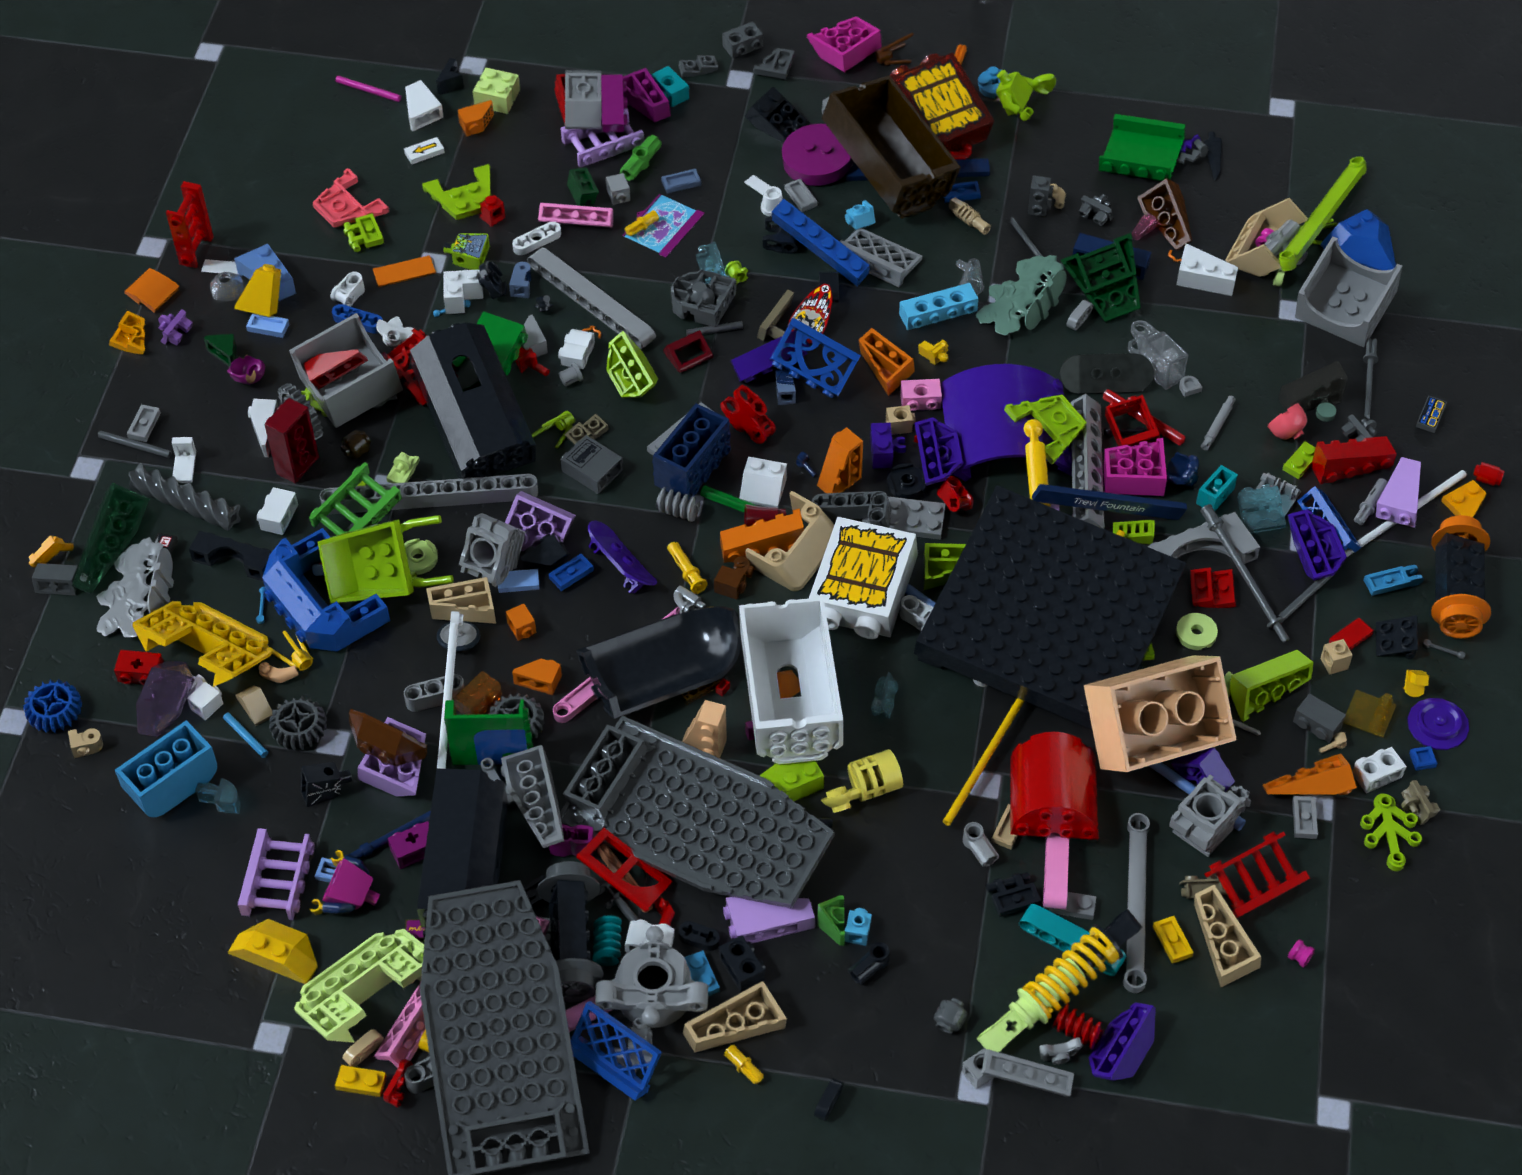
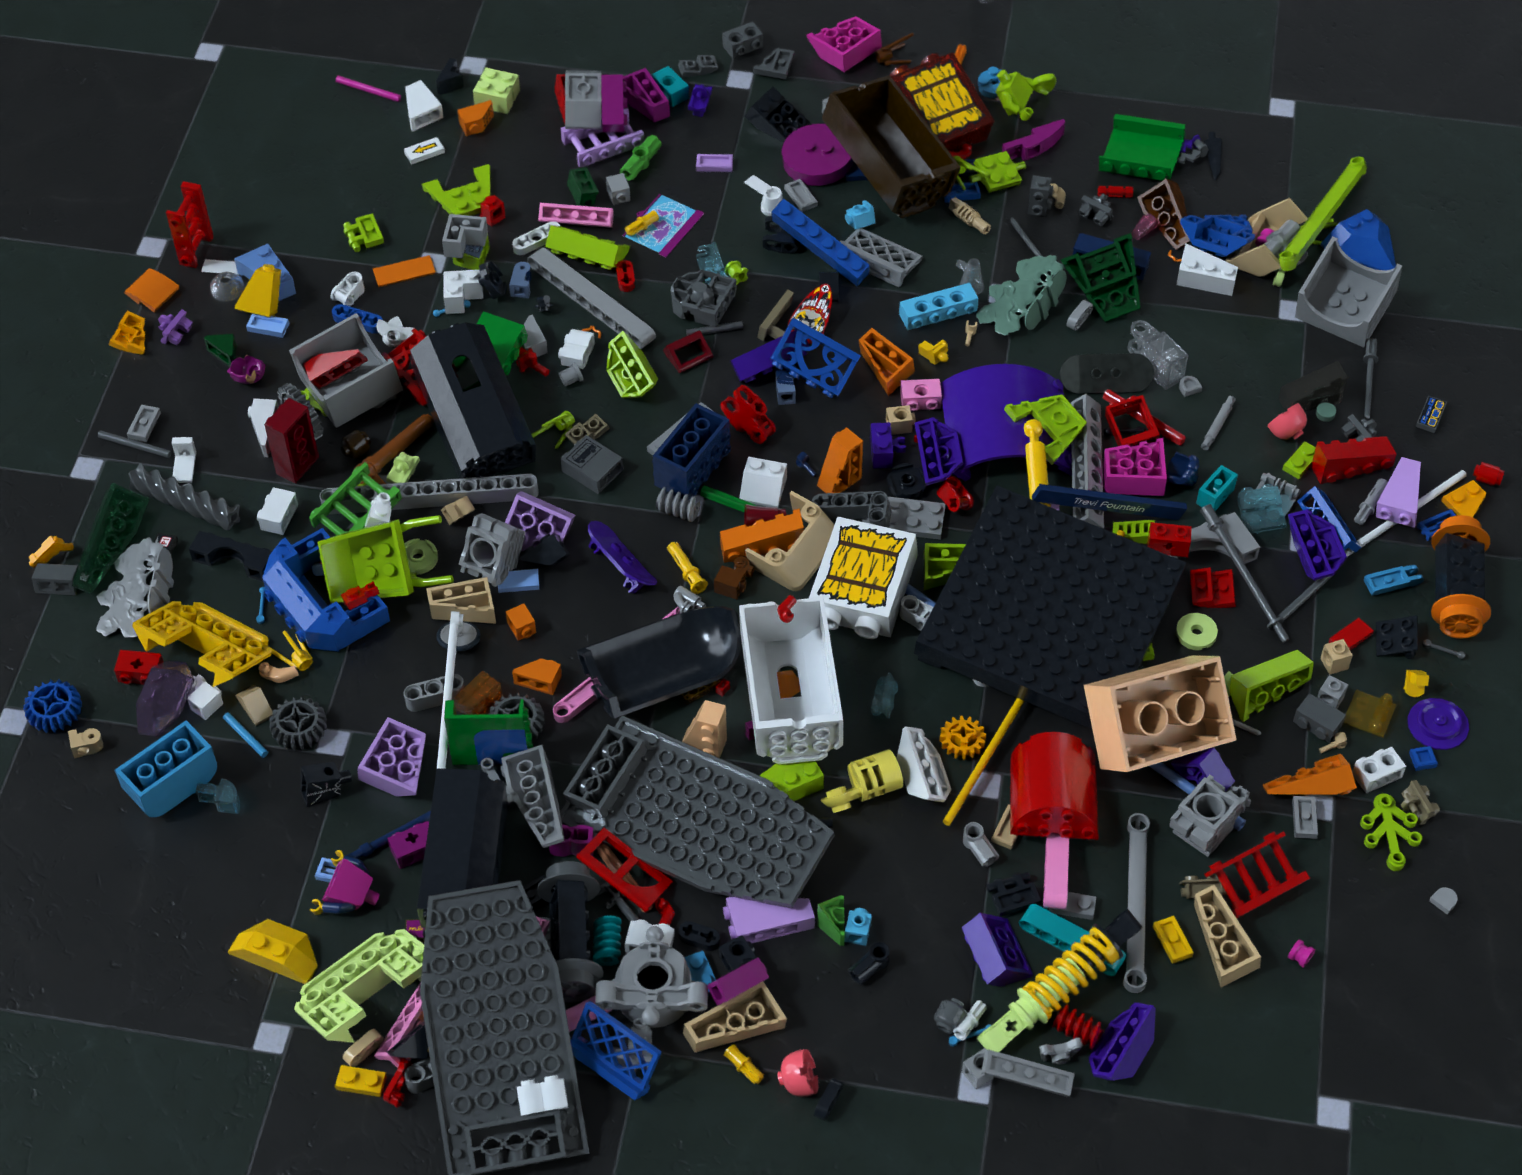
lavender fence [238,828,315,920] -> none
coral wing [313,168,389,228] -> none
reddish brown wedge [349,709,427,766] -> none
blue plate [549,553,594,591] -> none
sand blue tile [661,169,701,194] -> none
none -> red plate [341,581,380,610]
none -> dark orange cylinder [354,414,434,484]
none -> white brick [365,492,392,528]
none -> black slope [387,1022,428,1059]
none -> tan leg [441,496,475,525]
none -> light grey brick [442,214,488,258]
none -> white brick [517,1075,568,1116]
none -> lime wedge [545,225,630,270]
none -> red beam [616,260,635,292]
none -> dark purple hips [688,84,713,117]
none -> lavender tile [696,154,733,172]
none -> magenta brick [707,957,769,1006]
none -> red arm [777,595,797,623]
none -> coral cylinder [778,1049,819,1097]
none -> white wedge [897,726,951,802]
none -> light orange gear [940,716,986,760]
none -> dark azure hinge [949,1024,992,1046]
none -> lime plant [953,156,989,190]
none -> white axle [953,1000,987,1040]
none -> dark purple slope [962,913,1033,987]
none -> tan hand [965,320,977,346]
none -> lime plate [969,151,1026,193]
none -> magenta slope [1002,119,1065,161]
none -> red axle [1097,186,1134,198]
none -> red brick [1147,522,1192,557]
none -> blue wedge [1180,215,1255,257]
none -> light grey brick [1317,675,1348,709]
none -> blue tile [1417,509,1457,541]
none -> light grey tile [1429,887,1458,915]

